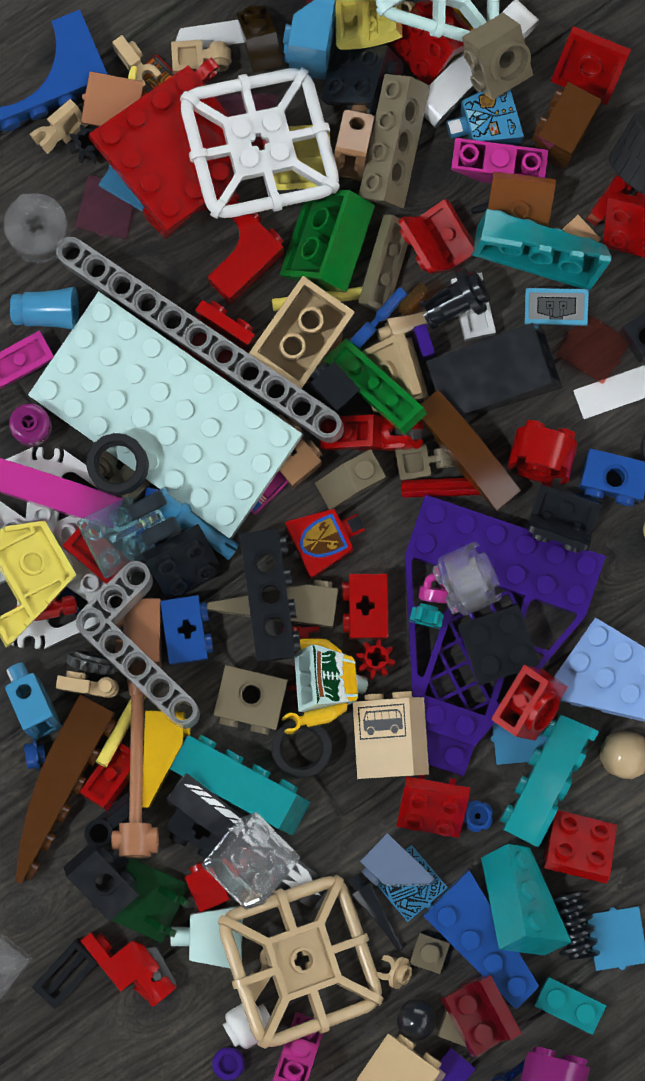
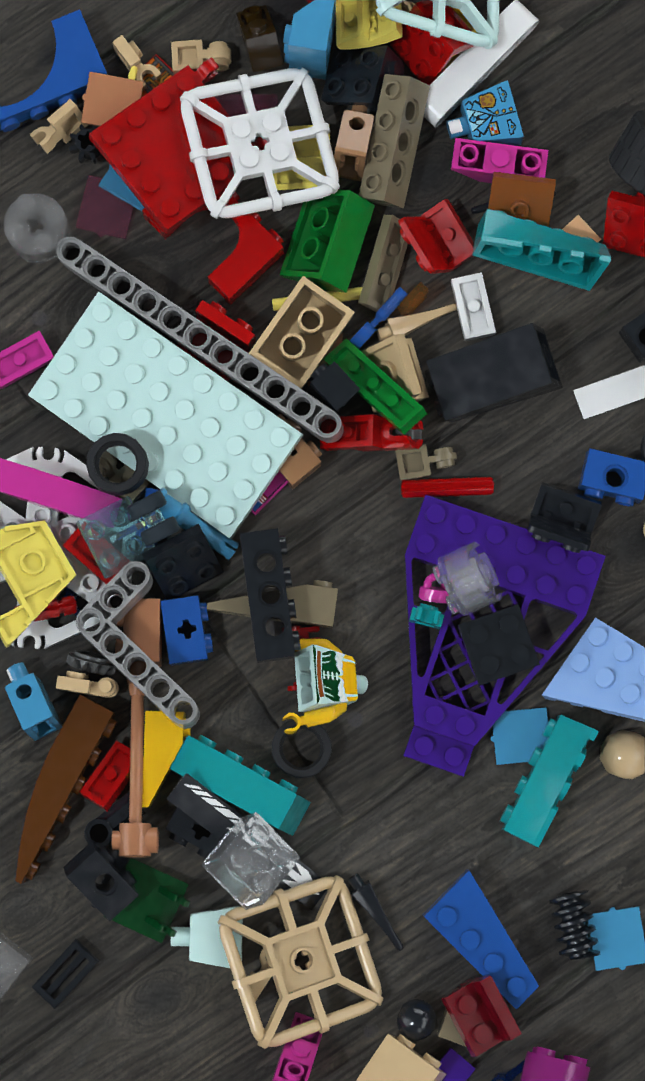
magenta head [9,403,52,447] -> none
dark azure plant [10,286,79,330] -> none
blue plate [24,739,46,771] -> none
red plate [81,931,177,1007] -> none
light yellow bar [96,696,146,768] -> none
white sticker [176,20,244,49] -> none
red brick [185,860,231,913] -> none
dark purple tile [212,1046,245,1080] -> none
dark tan brick [214,665,288,735] -> none
white head [222,1003,270,1049] -> none
torso [285,509,365,580] -> none
dark tan slope [315,449,386,510] -> none
red brick [343,574,388,640] -> none
tan brick [353,691,429,779] -> none
red gear [355,639,396,680] -> none
sand blue slope [360,833,436,886] -> none
dark azure piece [377,845,448,922] -> none
tan plate [377,955,412,989] -> none
red plate [396,775,470,838] -> none
dark tan plate [409,932,450,974] -> none
dark purple tile [412,323,435,362] -> none
black piece [419,267,490,329] -> none
reddish brown slope [420,390,521,512] -> none
dark tan brick [462,13,533,100] -> none
blue plate [463,800,493,832] -> none
teal wedge [481,844,572,956] -> none
red brick [491,665,568,741] -> none
red brick [507,420,578,484] -> none
slope [525,288,589,326] -> none
reddish brown brick [531,82,601,170] -> none
teal plate [534,976,606,1035] -> none
red plate [544,810,617,884] -> none
red bracket [550,26,631,105] -> none
clear red piece [557,314,628,384] -> none
red plate [585,174,632,226] -> none

